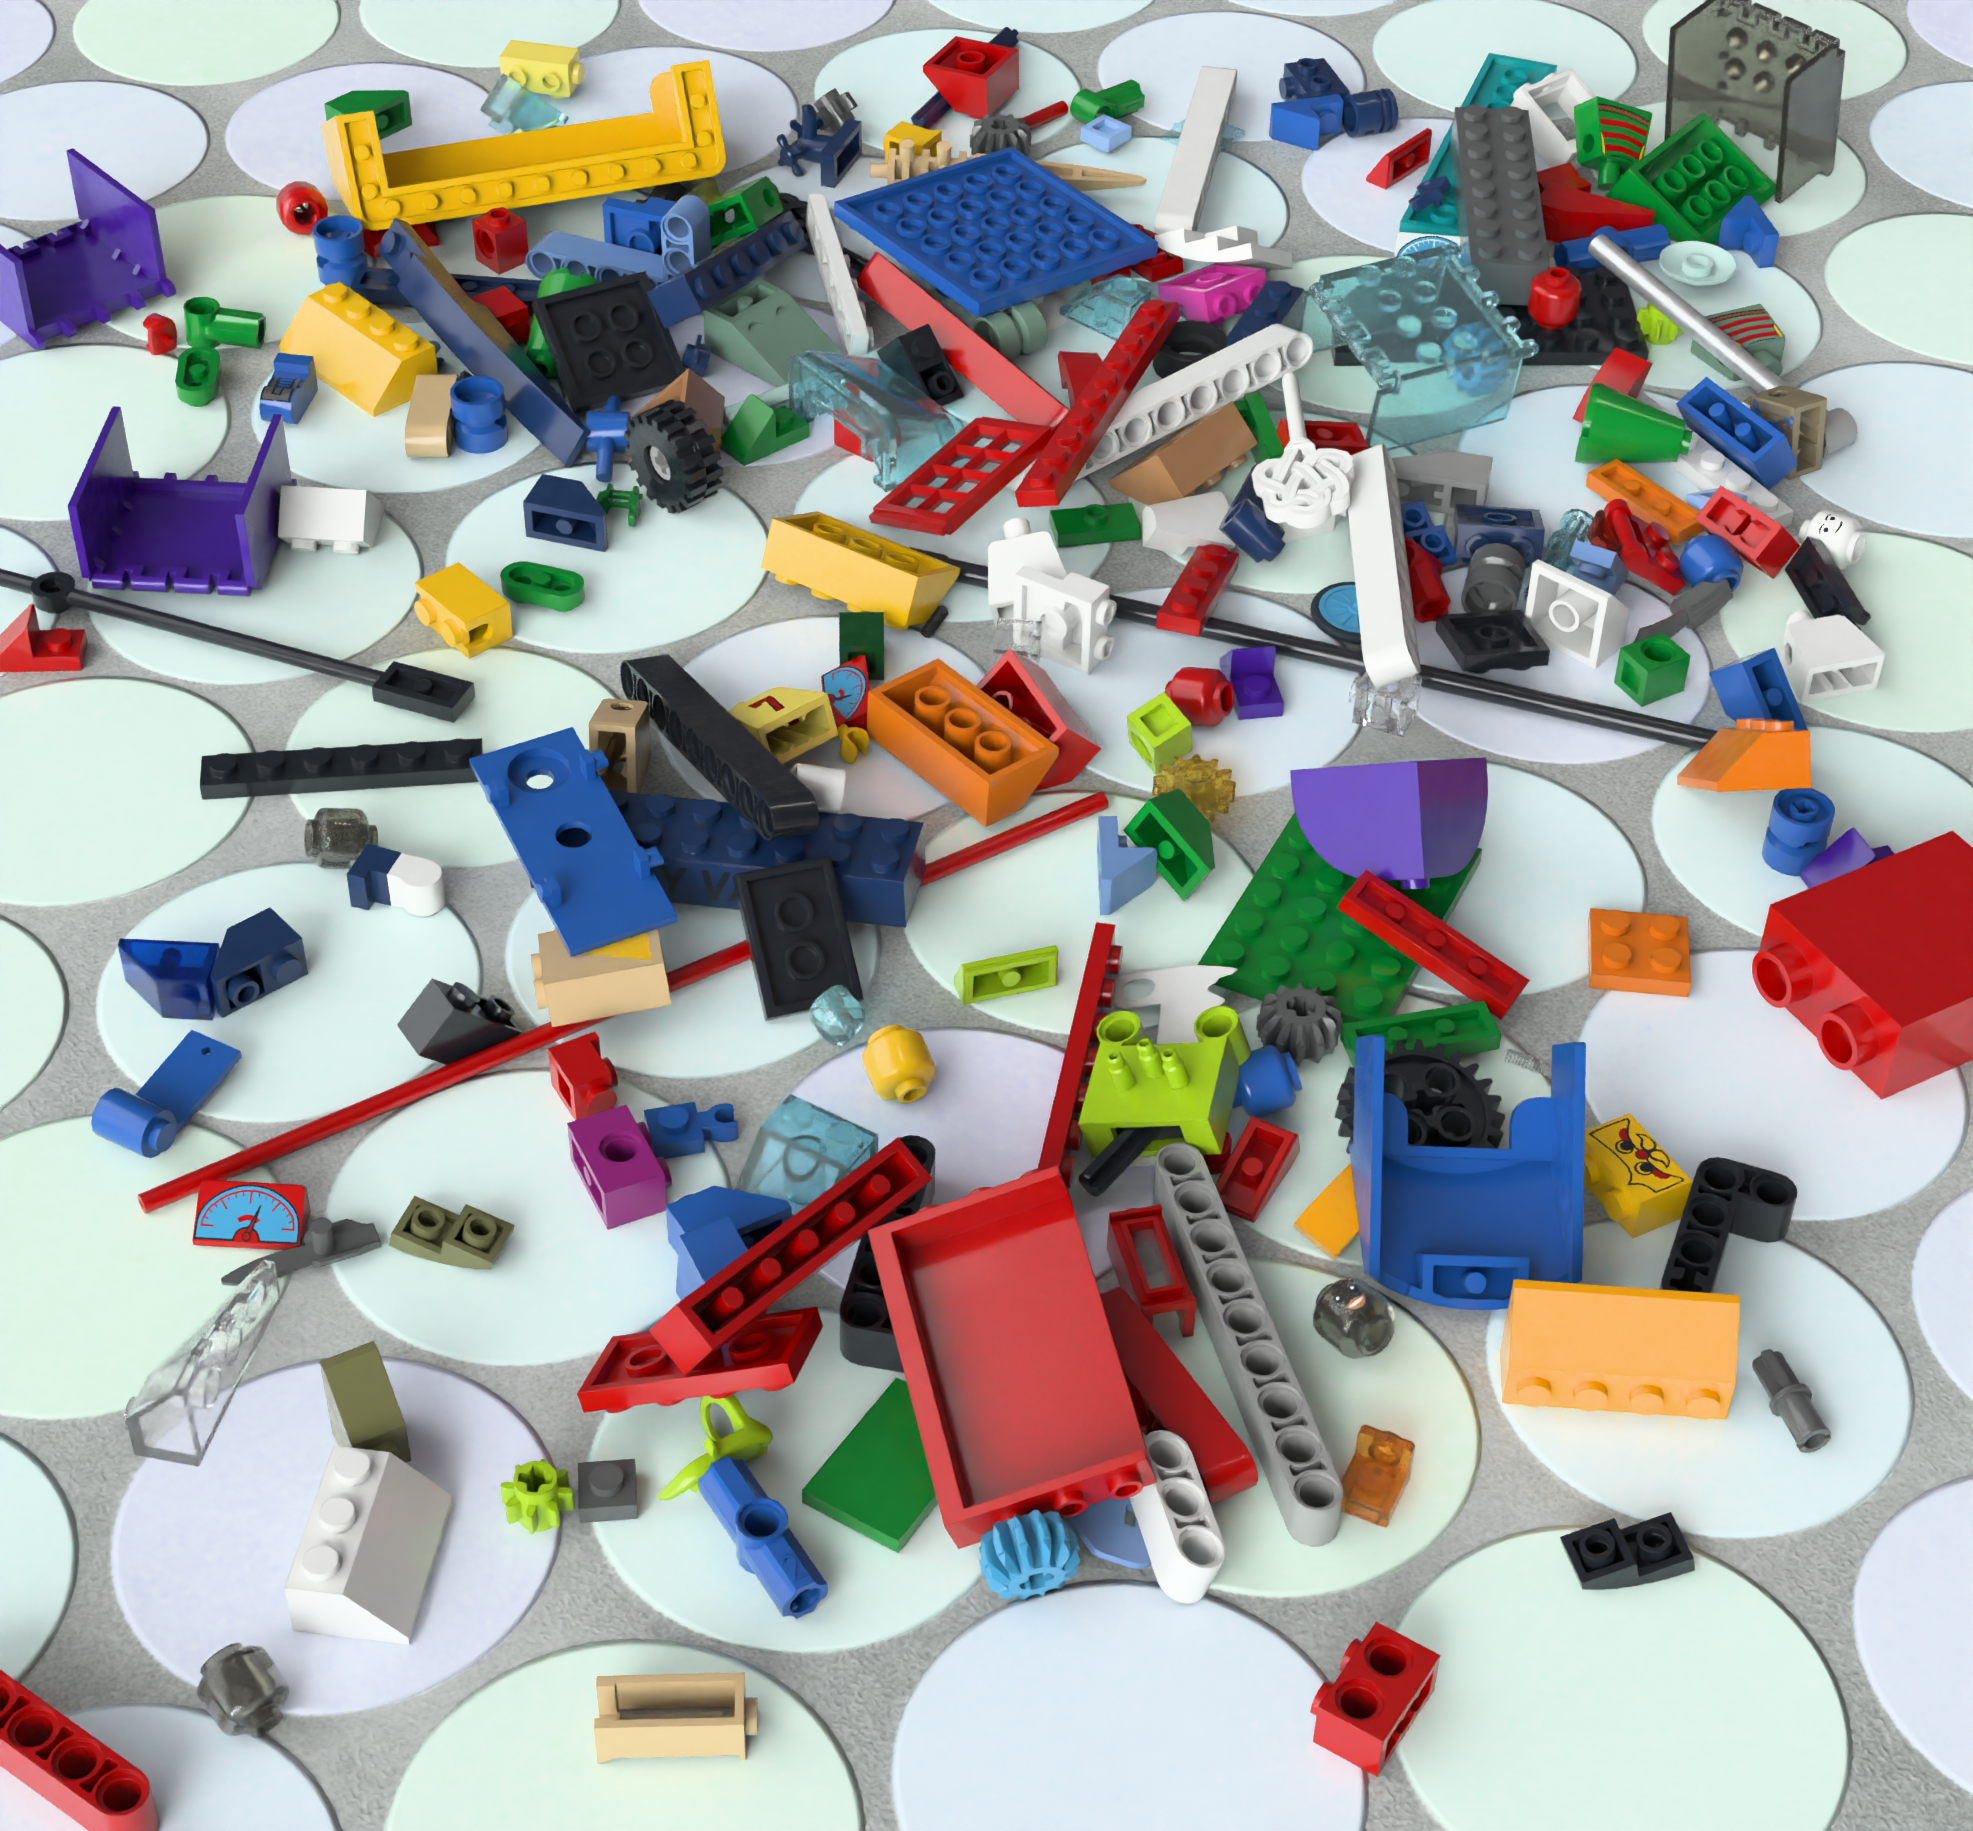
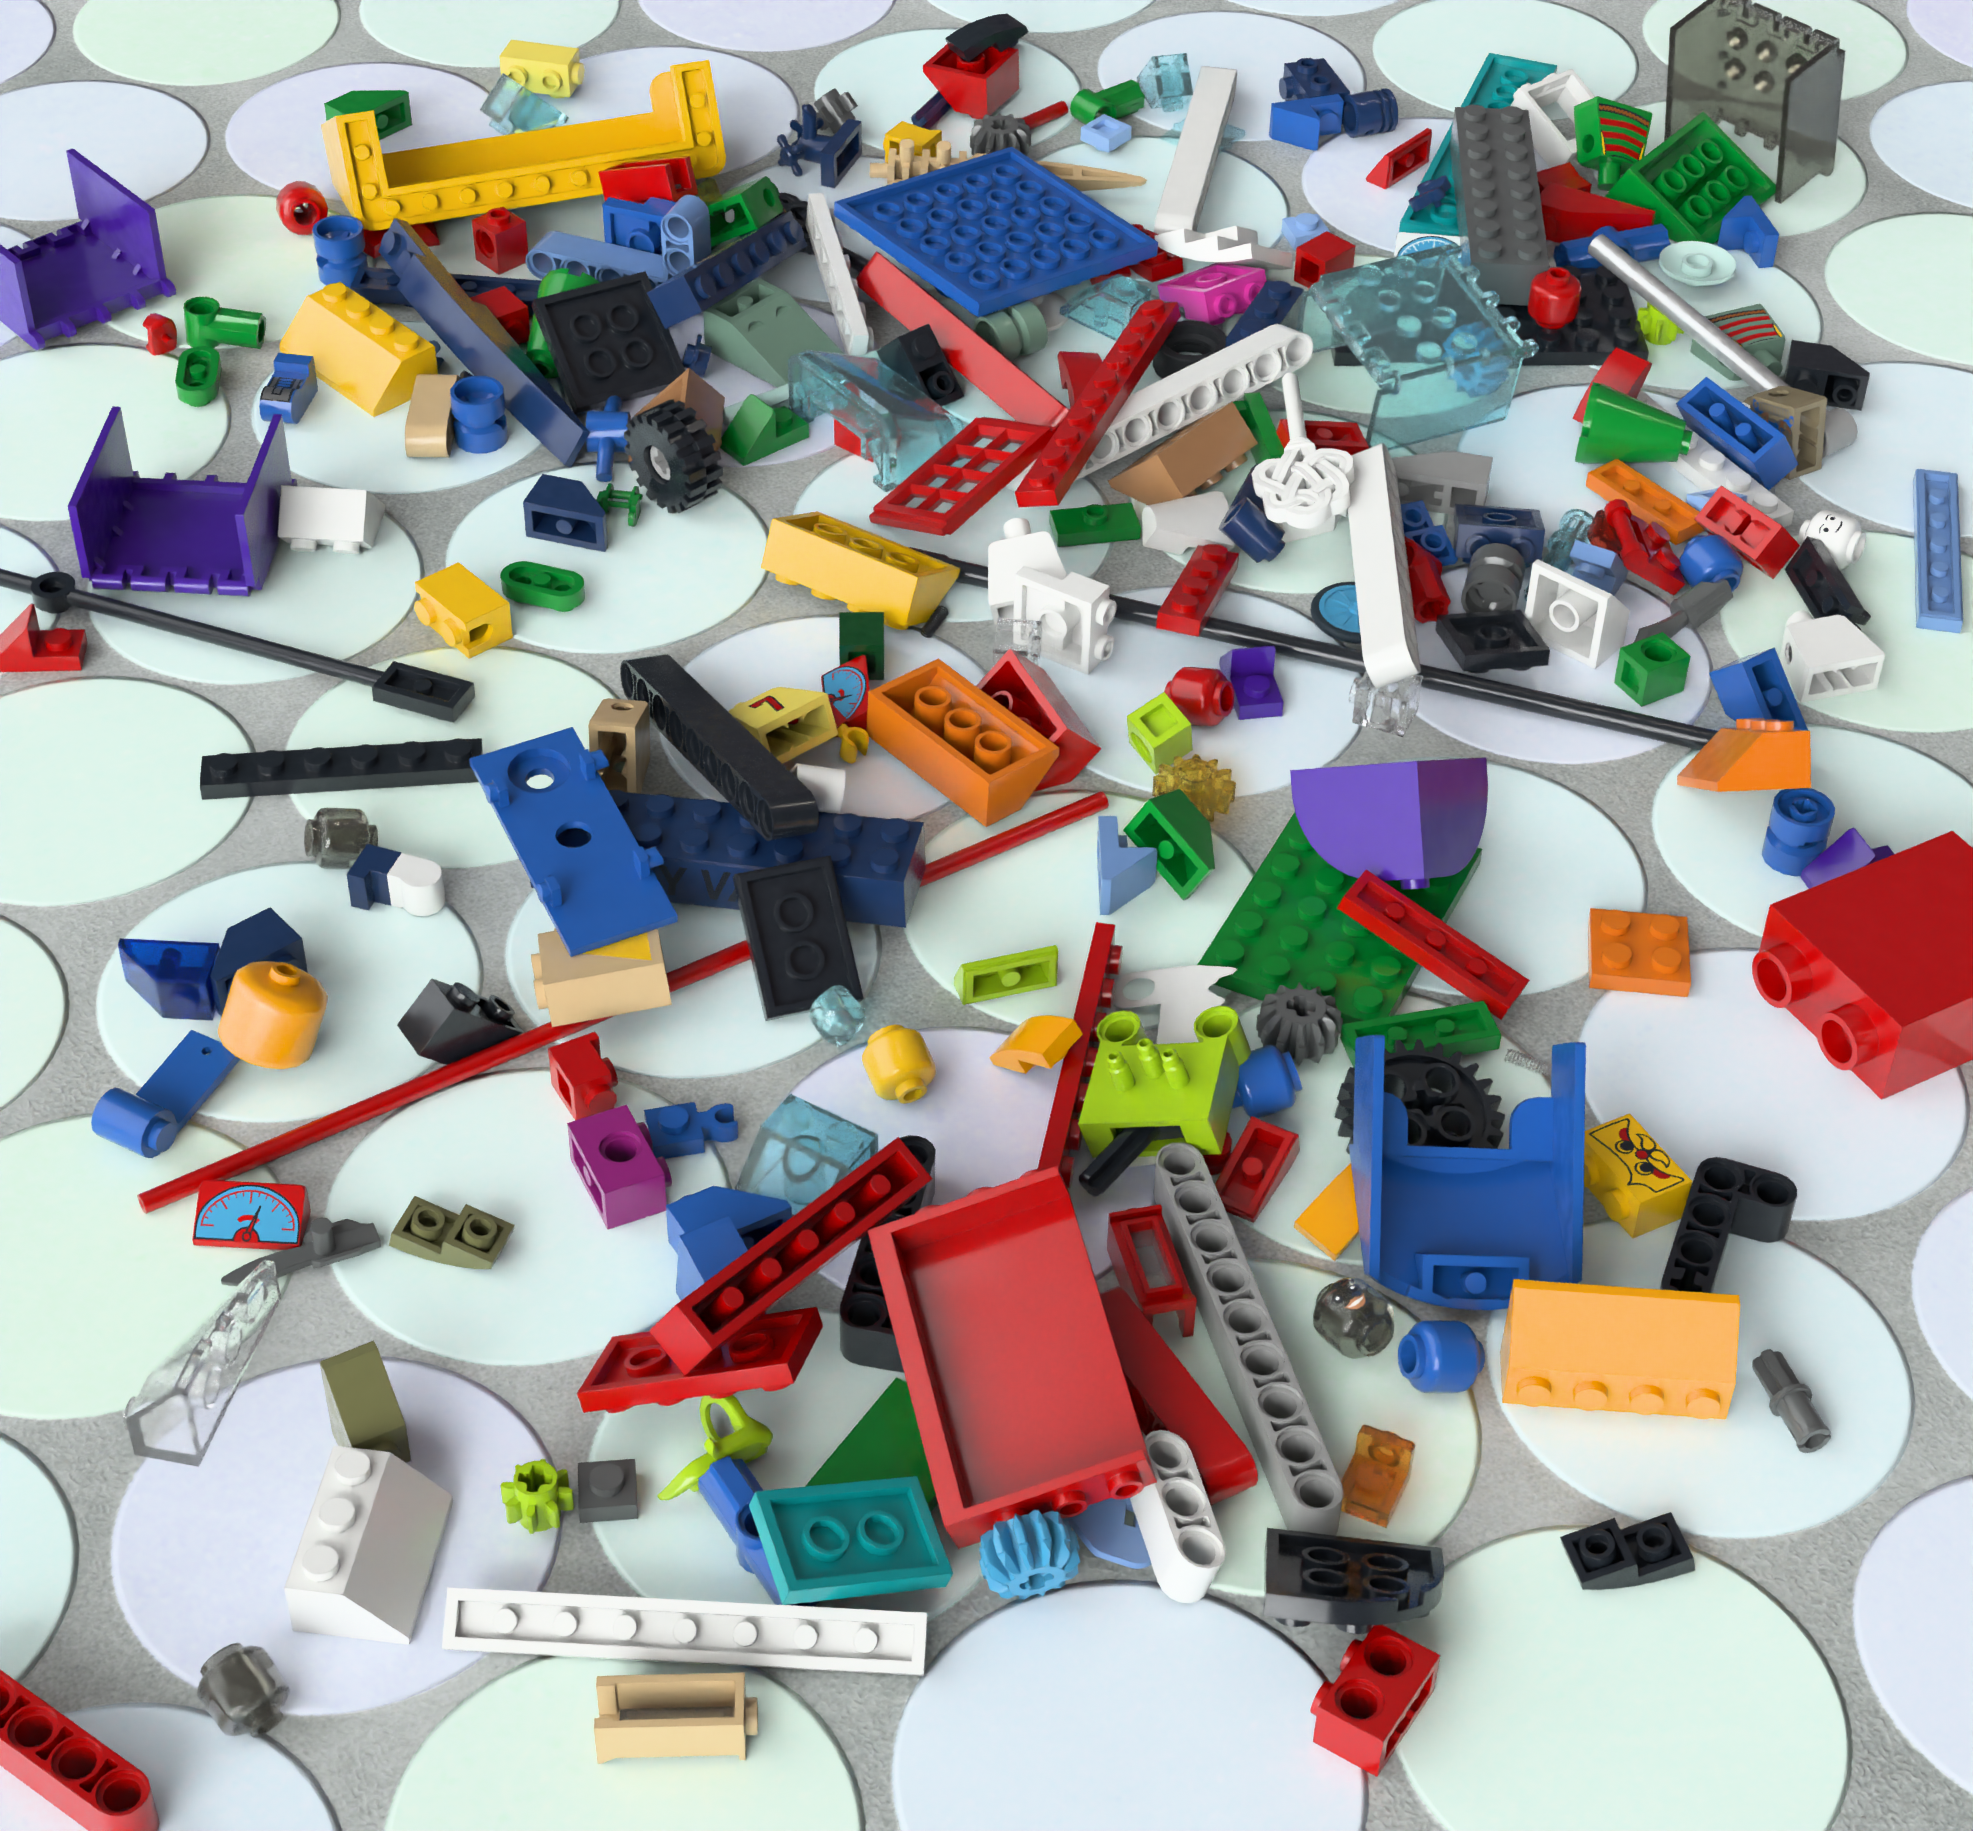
none -> light orange head [218,961,328,1069]
none -> white plate [442,1587,928,1676]
none -> red window [598,156,698,204]
none -> teal plate [749,1476,953,1605]
none -> black slope [945,13,1029,62]
none -> light orange slope [989,1015,1082,1074]
none -> clear light blue slope [1137,53,1193,112]
none -> black plate [1263,1528,1444,1634]
none -> light blue plate [1281,213,1331,250]
none -> red brick [1294,231,1356,295]
none -> blue head [1398,1320,1485,1393]
none -> black slope [1784,340,1870,411]
none -> medium blue tile [1913,469,1963,633]

